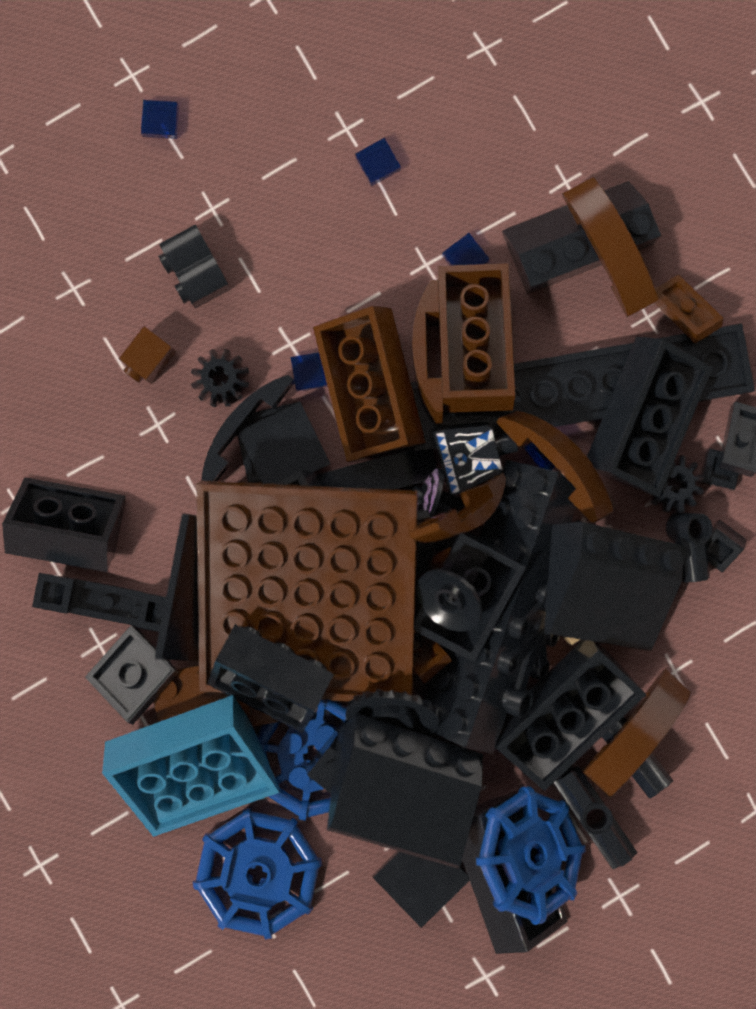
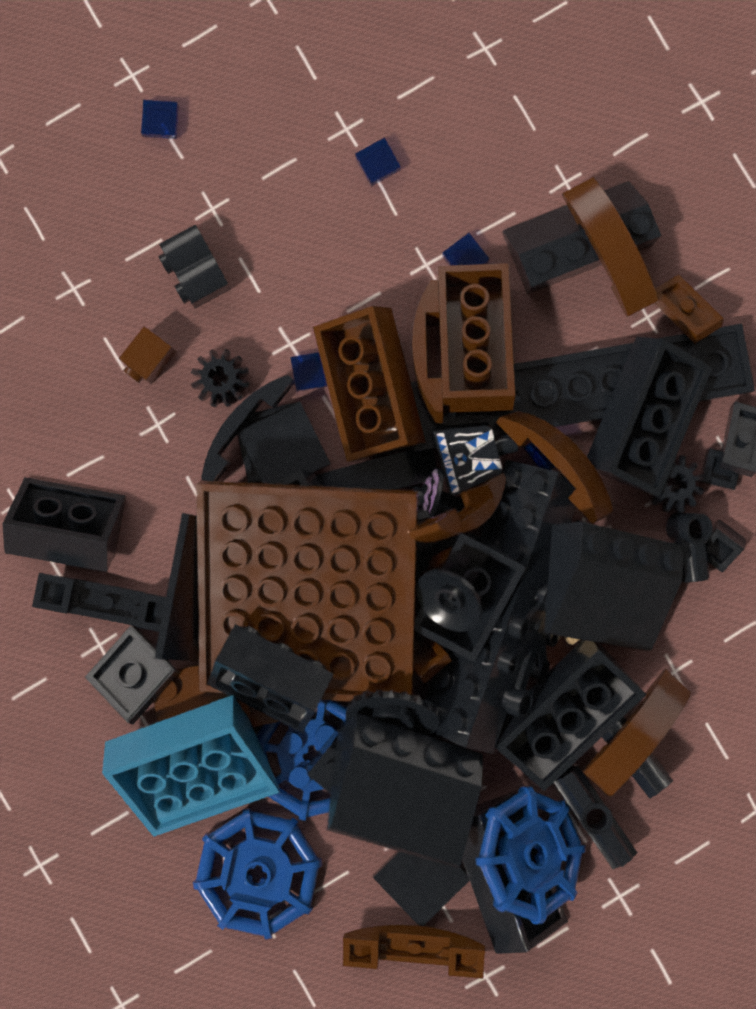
none -> reddish brown slope [343,925,485,979]

